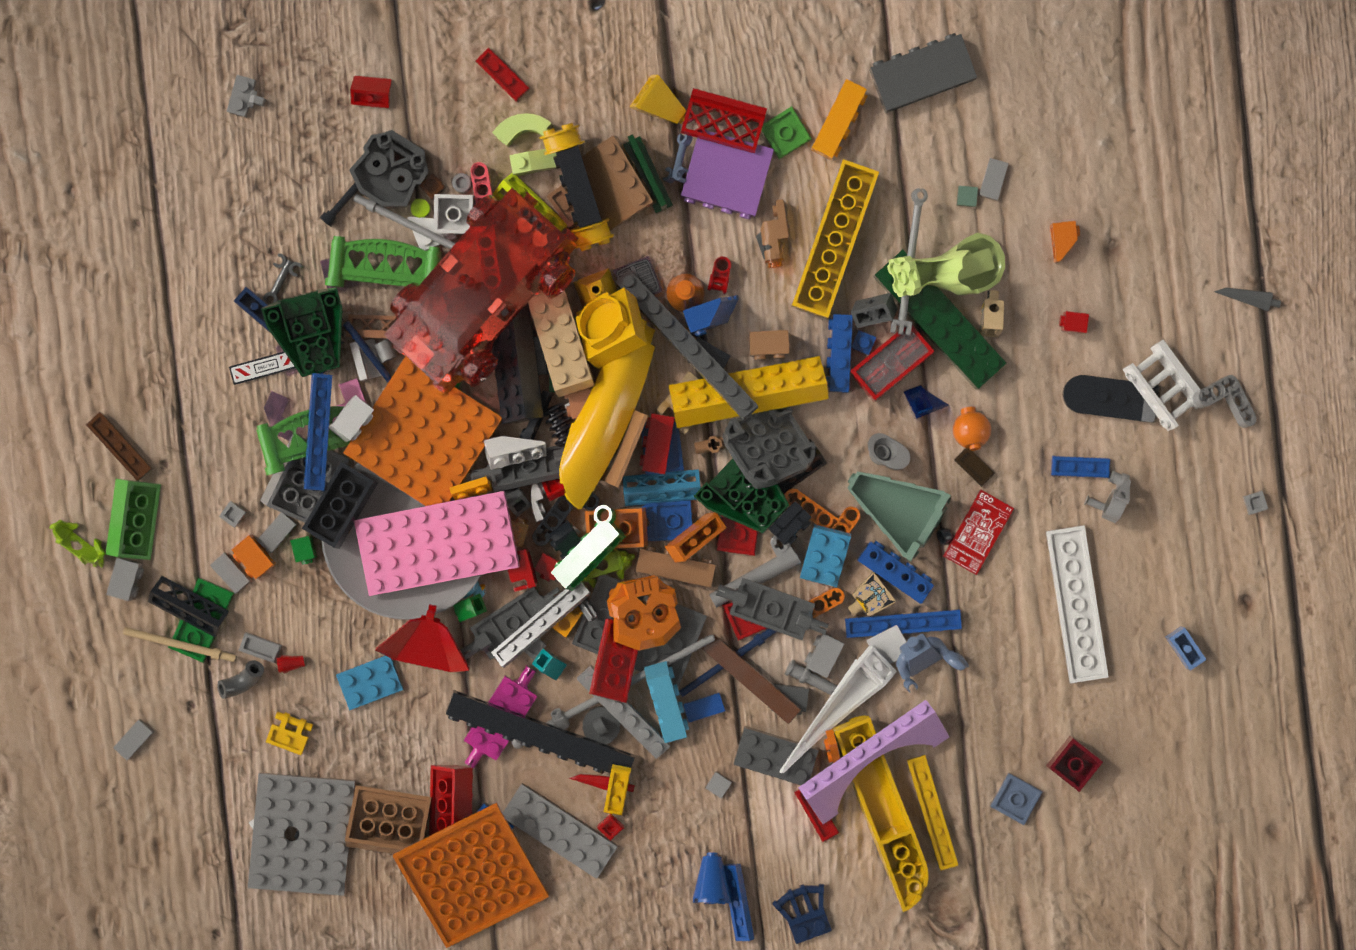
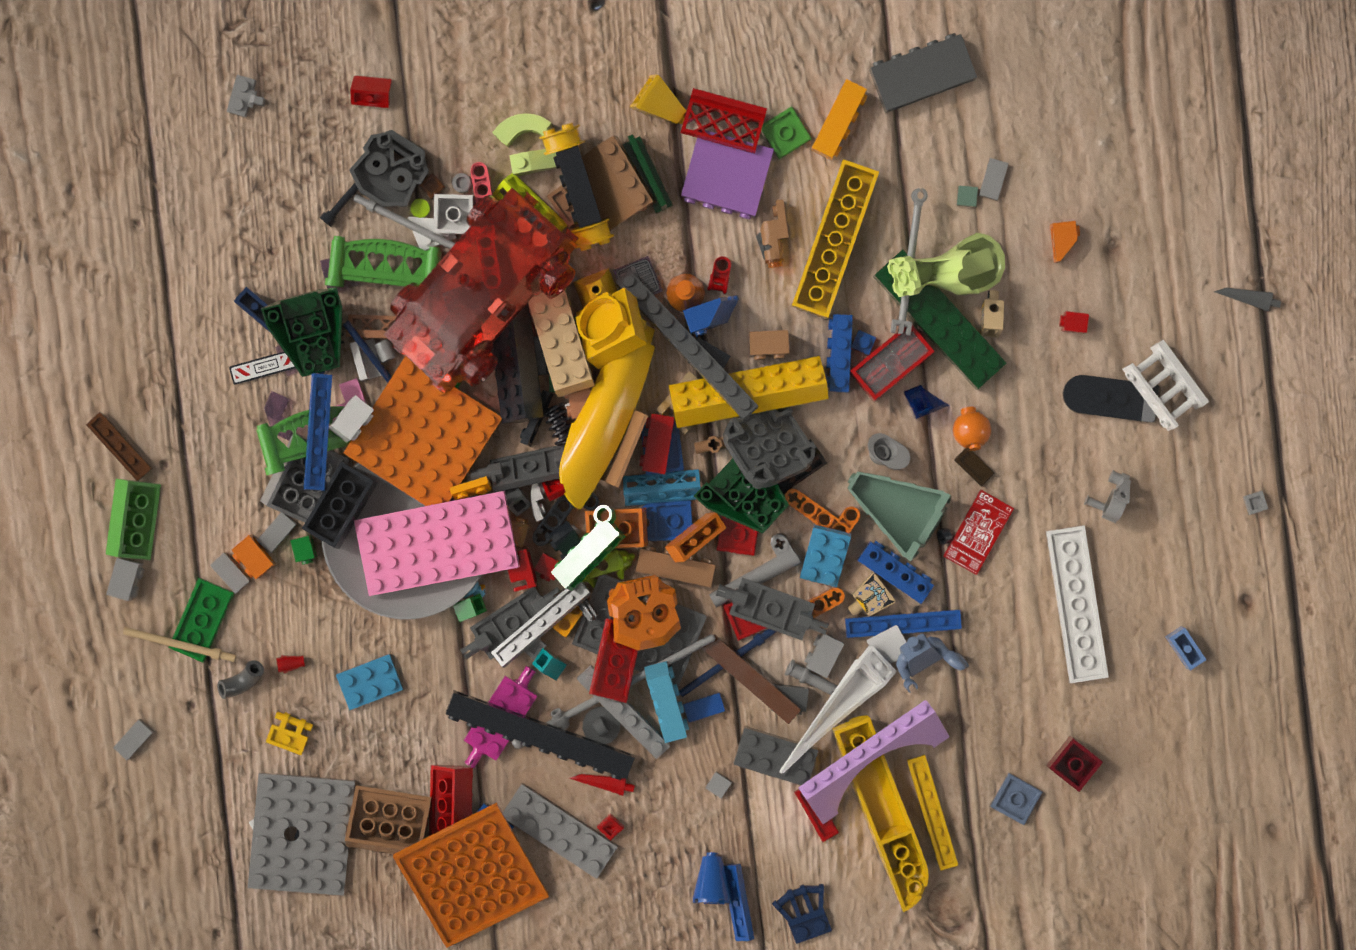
lime piece [49,520,105,568] -> none
black fence [148,576,229,637] -> none
light grey plate [219,501,247,528] -> none
light grey tile [239,632,282,663] -> none
dark grey bar [263,254,303,303] -> none
red panel [375,604,470,672] -> none
red tile [475,47,530,102] -> none
white slope [484,436,547,470] -> none
yellow tile [603,764,631,816] -> none
sand blue bar [663,134,693,183] -> none
black brick [768,501,812,545] -> none
orange plate [824,729,840,763] -> none
dark grey brick [851,293,898,328] -> none
blue tile [1051,456,1110,478] -> none
light grey beam [1193,375,1256,428] -> none

